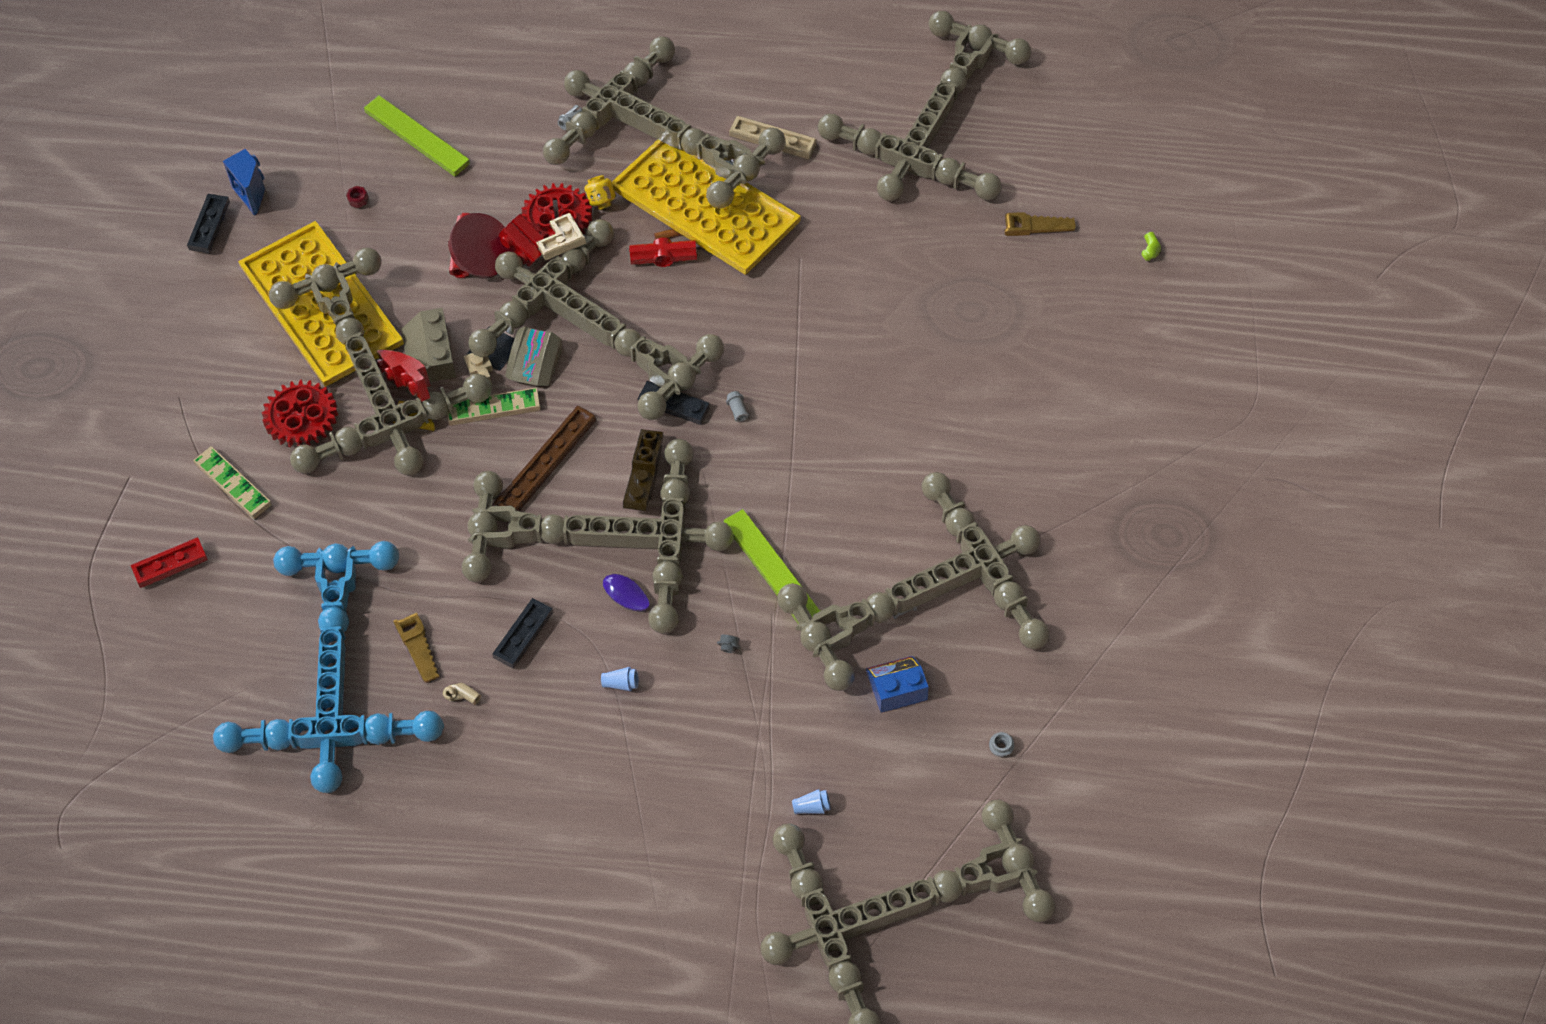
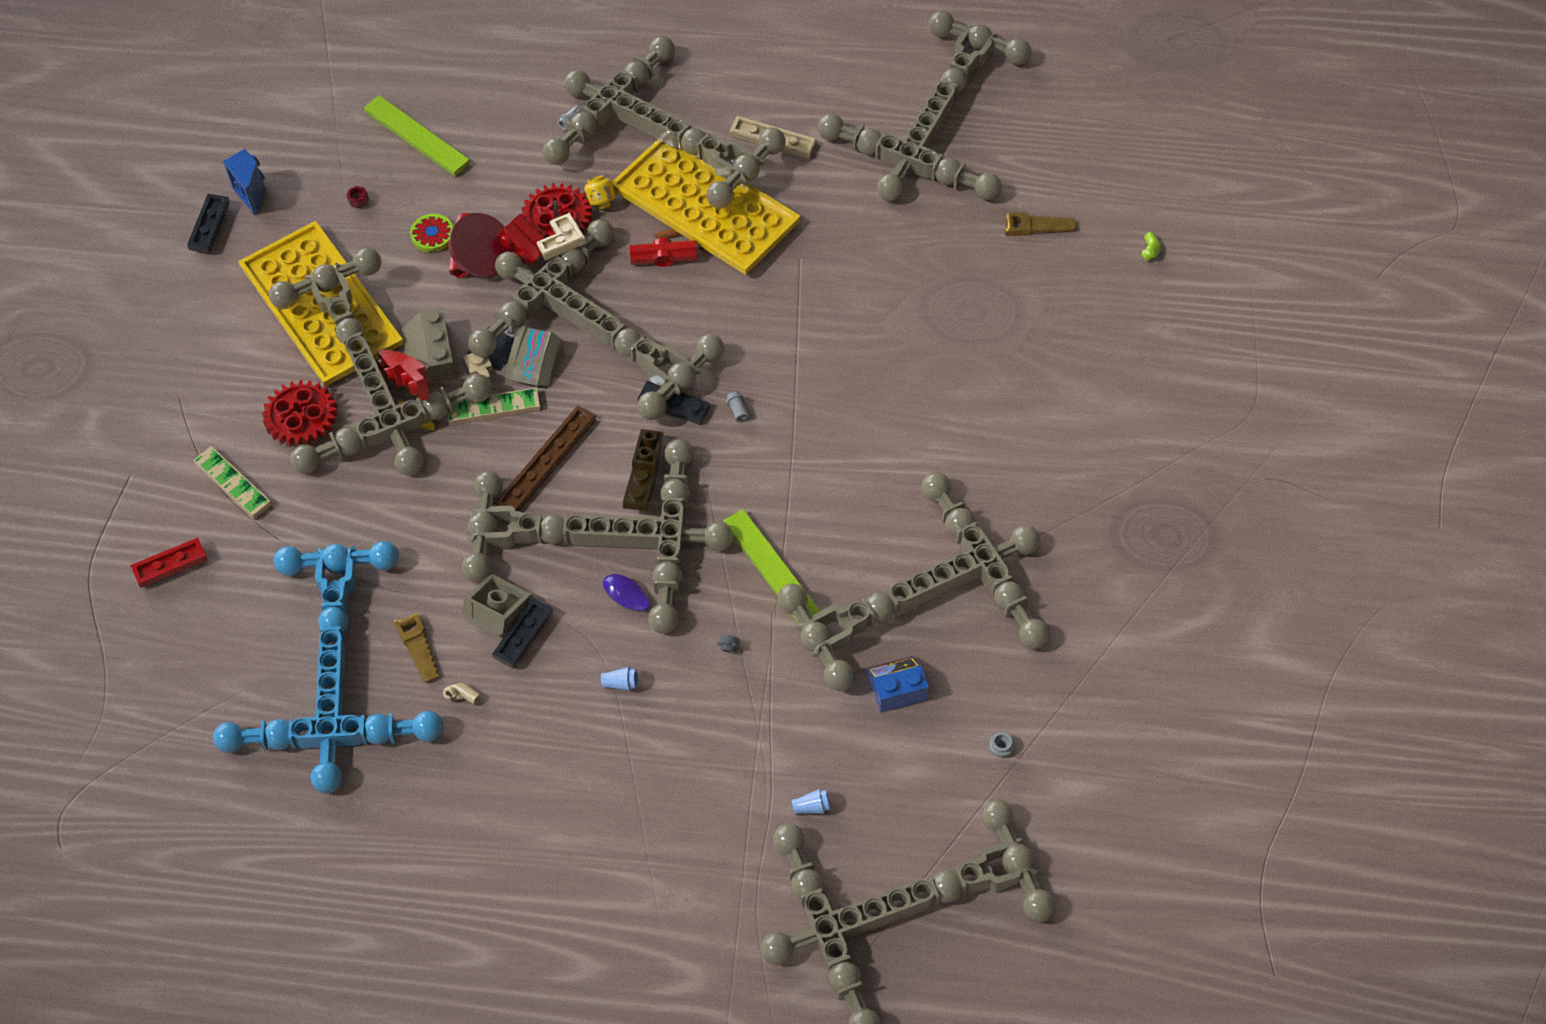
none -> tile [410,213,453,253]
none -> dark tan slope [462,574,532,637]

